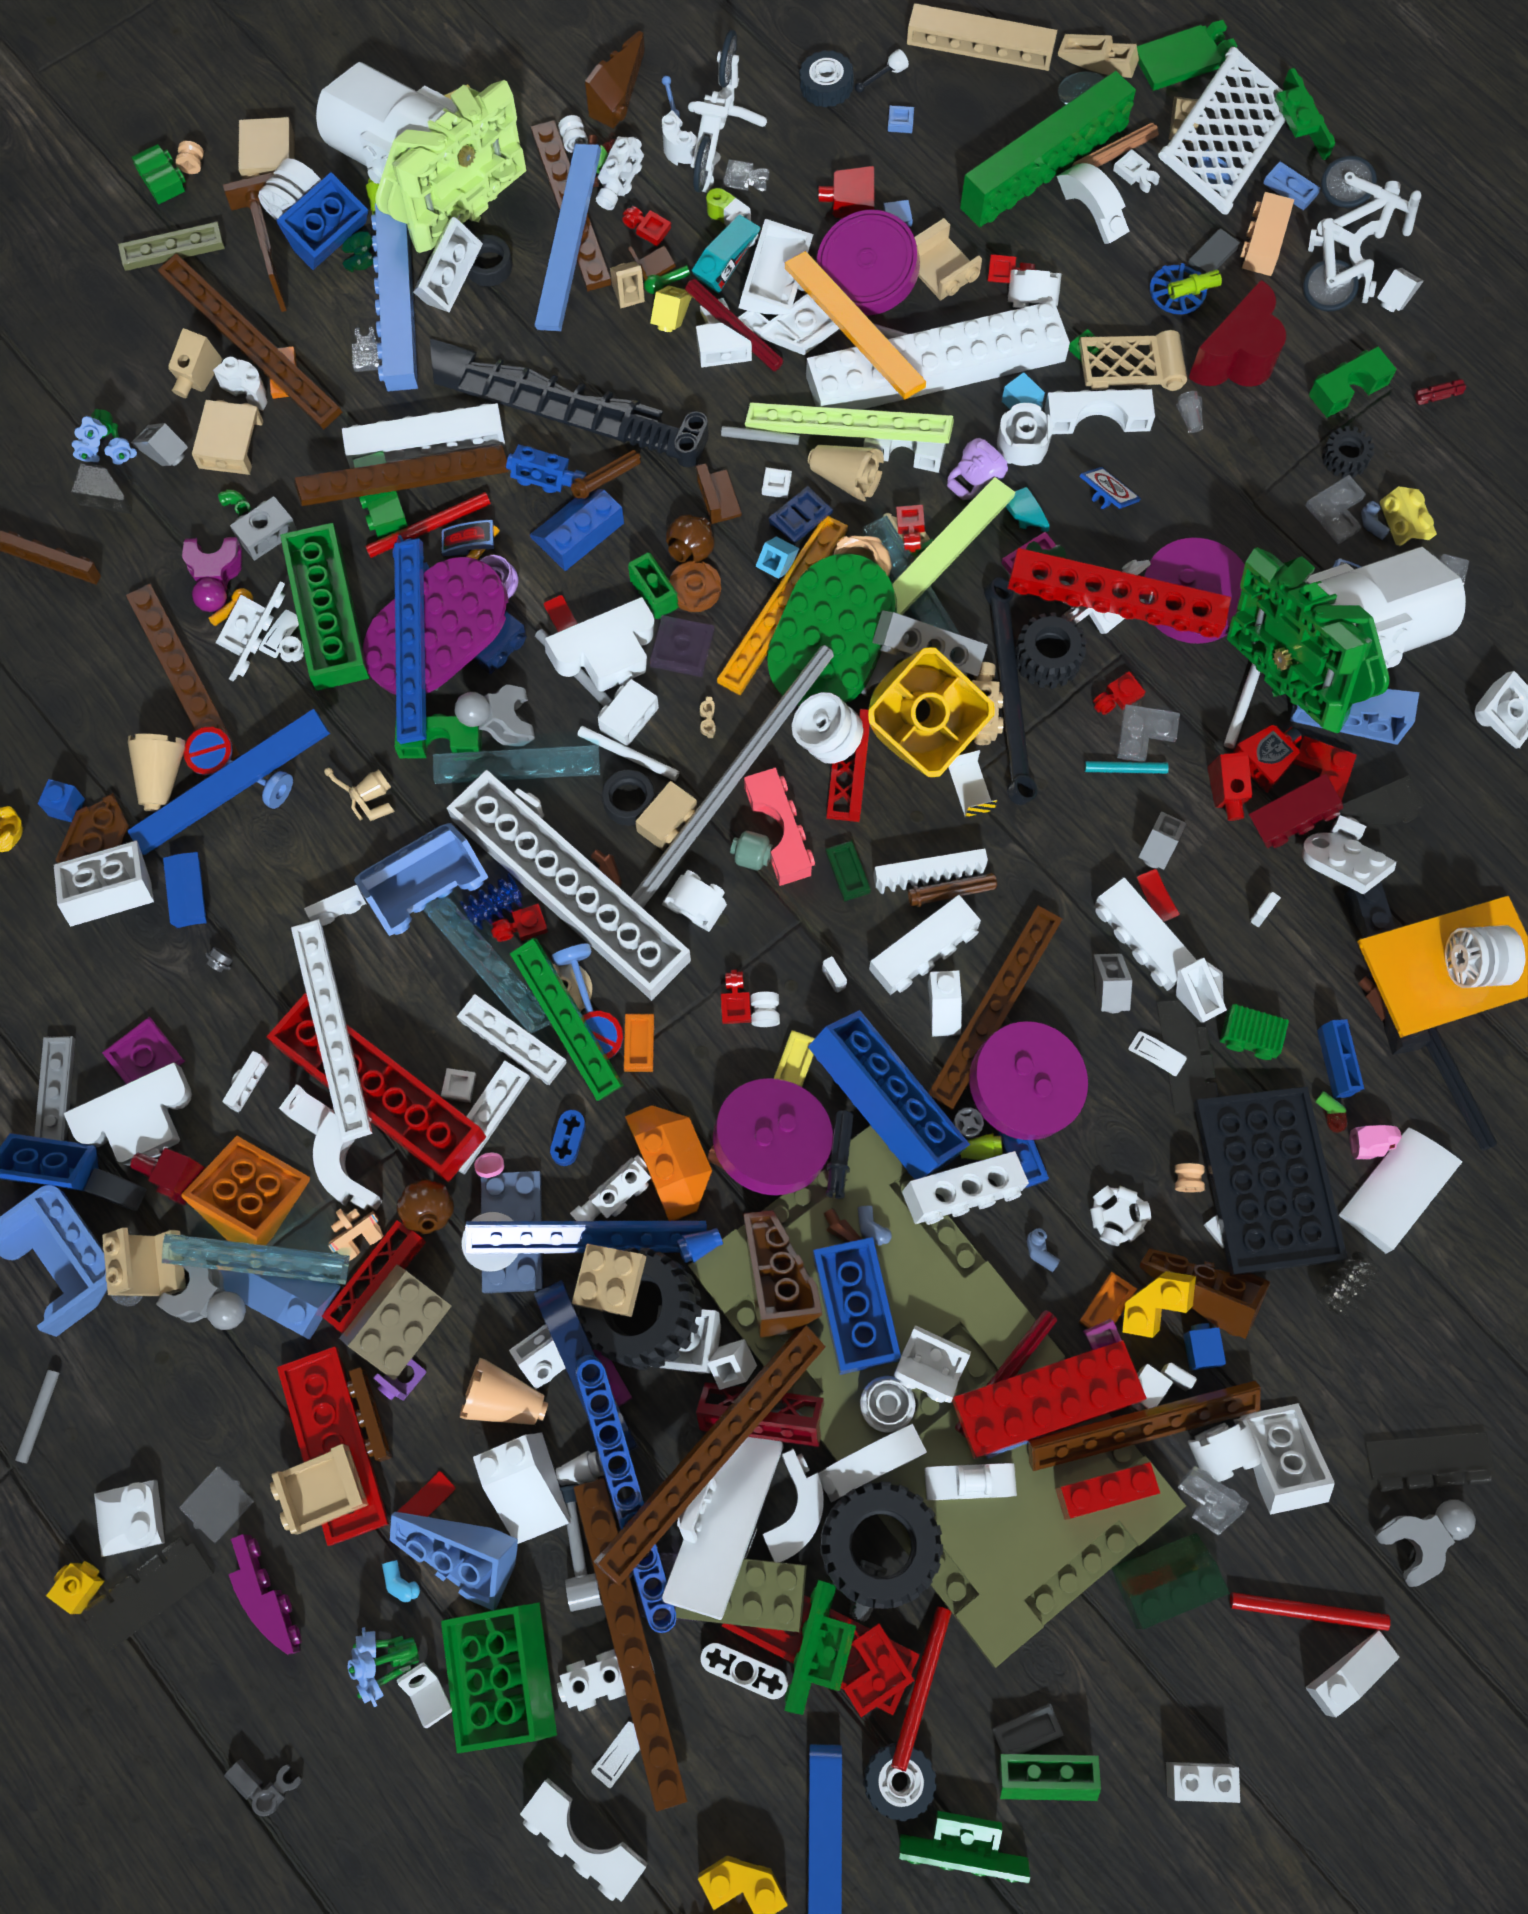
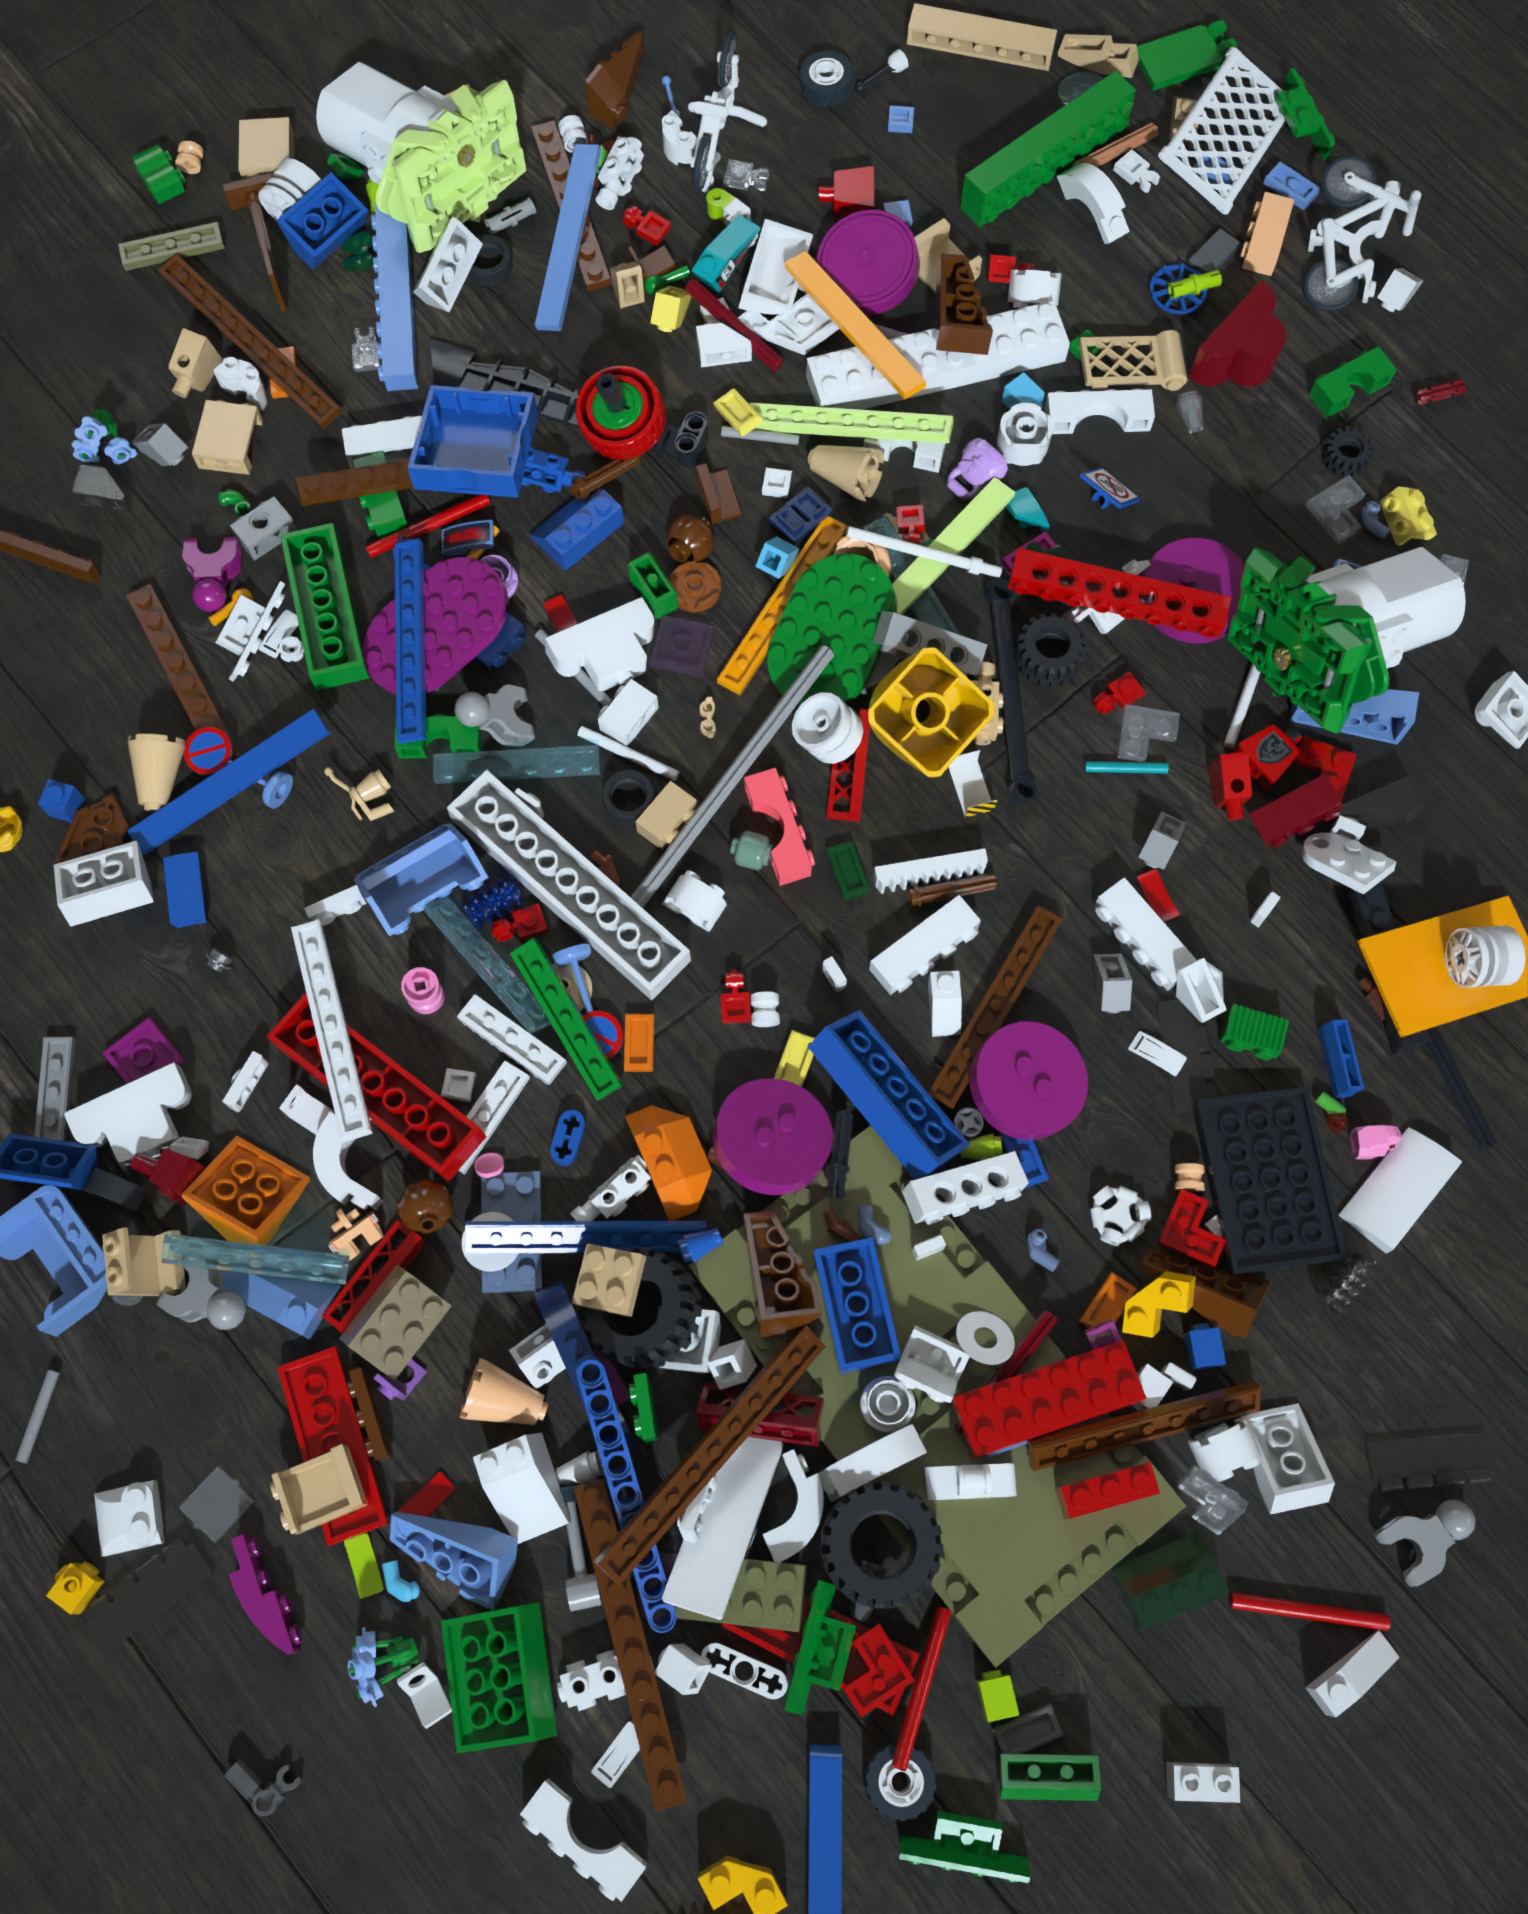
none -> white tile [170,1137,209,1159]
none -> green plate [327,154,364,180]
none -> lime sticker [344,1533,384,1599]
none -> bright pink wheel [401,967,445,1014]
none -> blue tile [408,385,539,498]
none -> light grey pin [485,198,536,235]
none -> red wheel [575,365,666,460]
none -> green plate [629,1373,659,1445]
none -> white brick [654,1644,712,1695]
none -> light yellow tile [713,388,763,437]
none -> white bar [846,526,1002,577]
none -> white tile [912,1235,946,1261]
none -> reddish brown wedge [936,253,993,355]
none -> white piece [956,1311,1015,1365]
none -> lime brick [976,1669,1019,1722]
none -> red plate [1158,1189,1225,1269]

